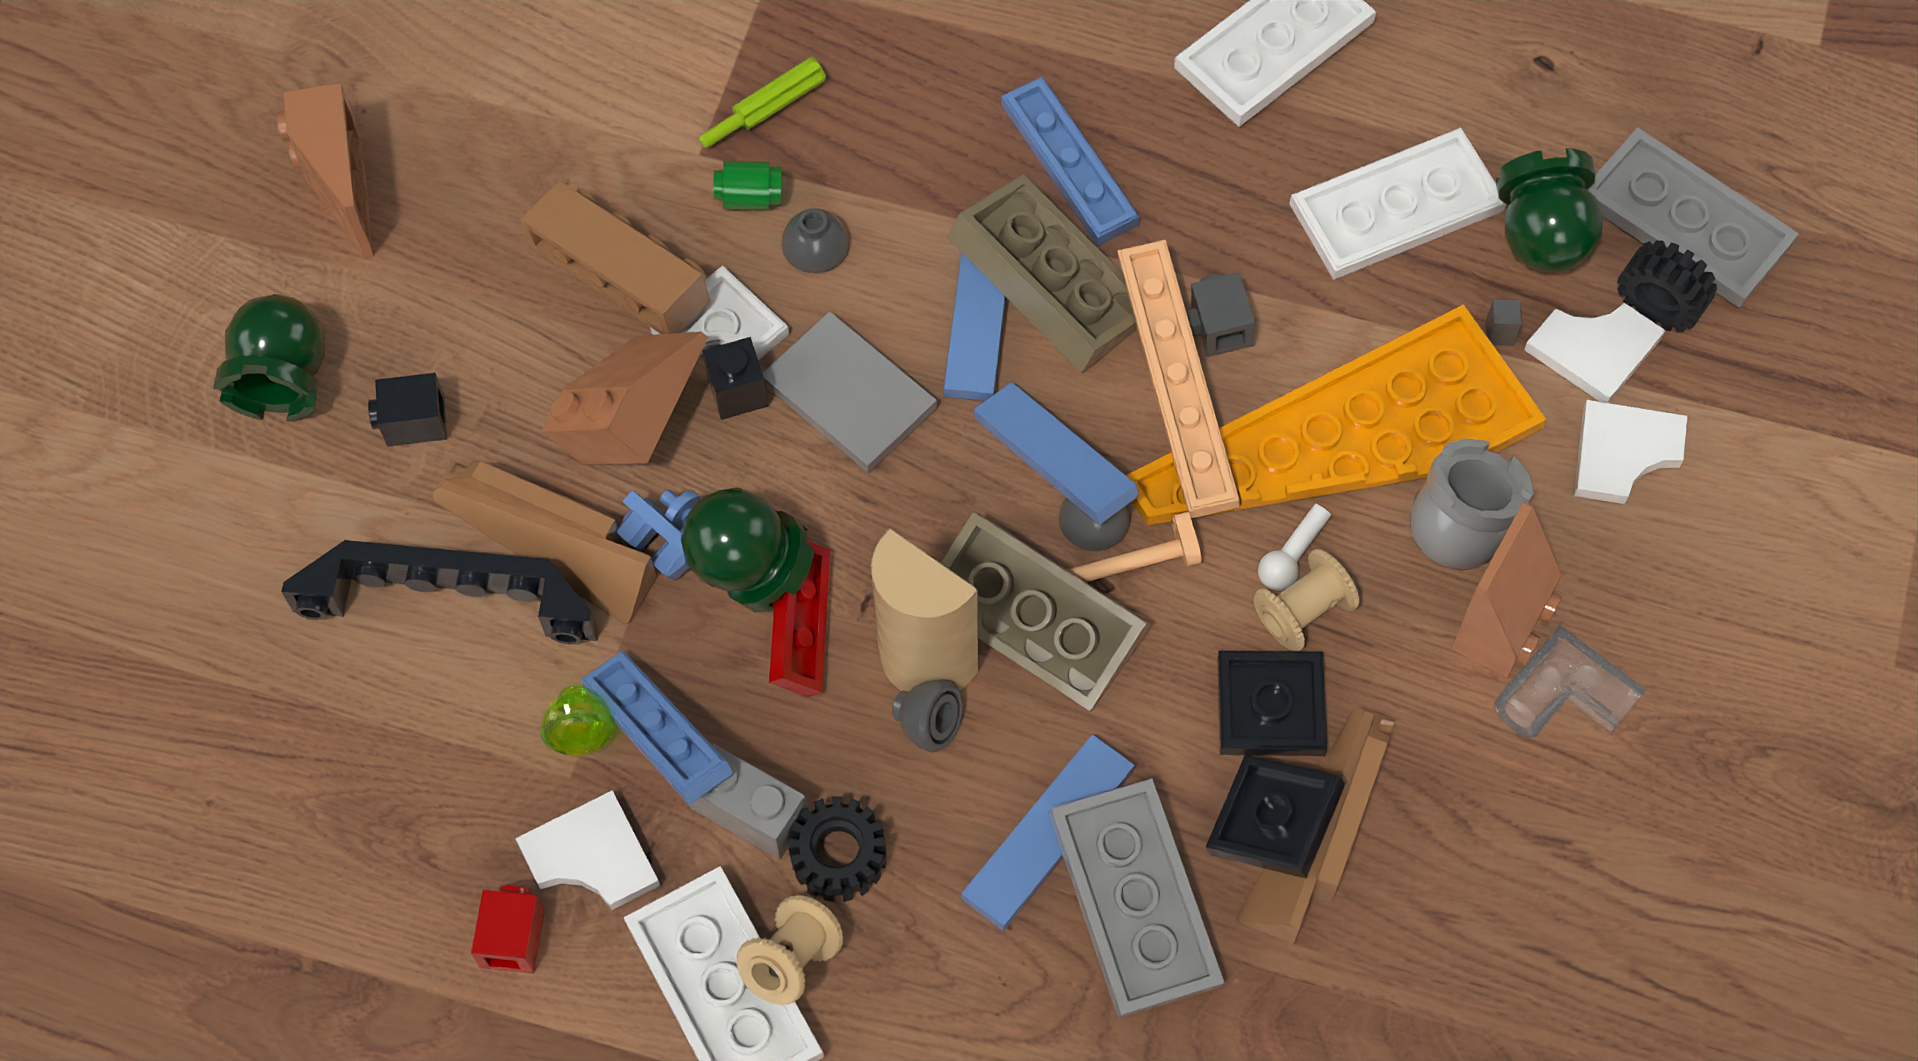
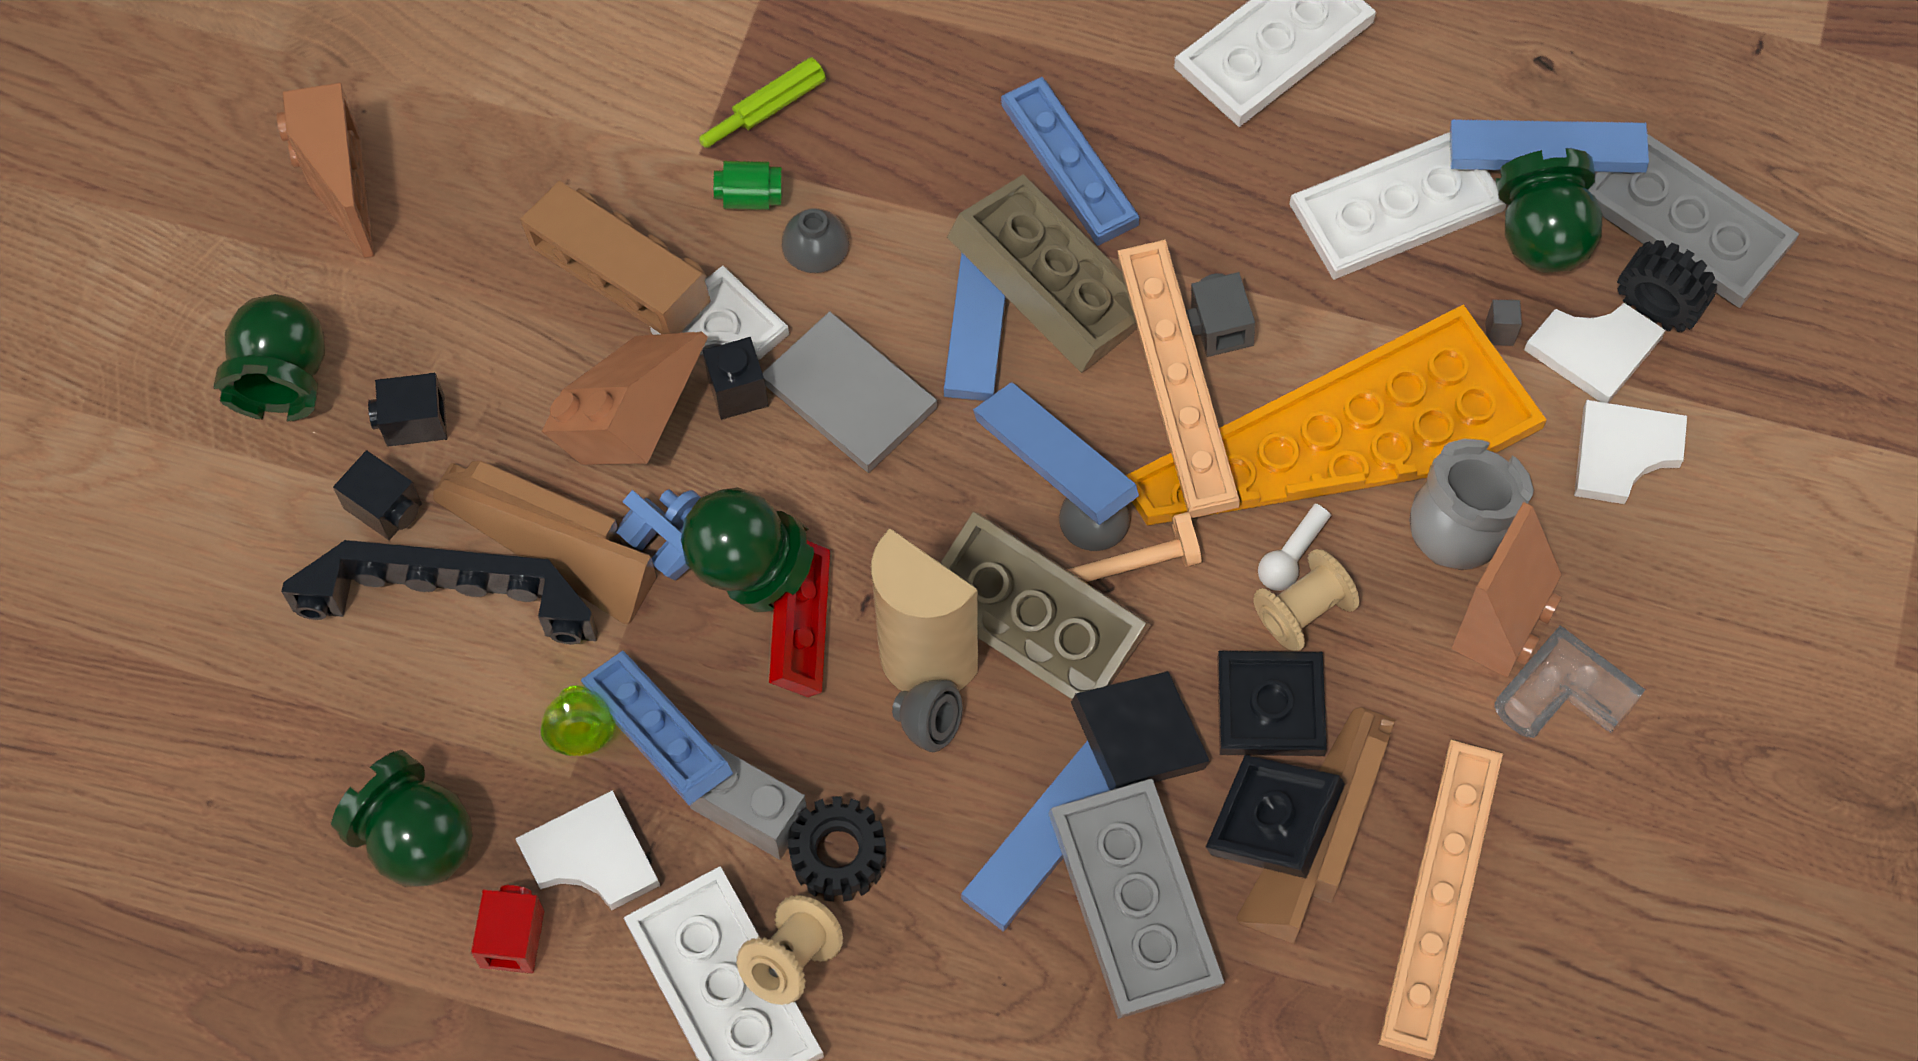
none -> dark green tile [331,750,472,887]
none -> black brick [333,450,422,541]
none -> black tile [1071,671,1210,791]
none -> light nougat tile [1378,740,1503,1060]
none -> medium blue tile [1450,120,1649,172]

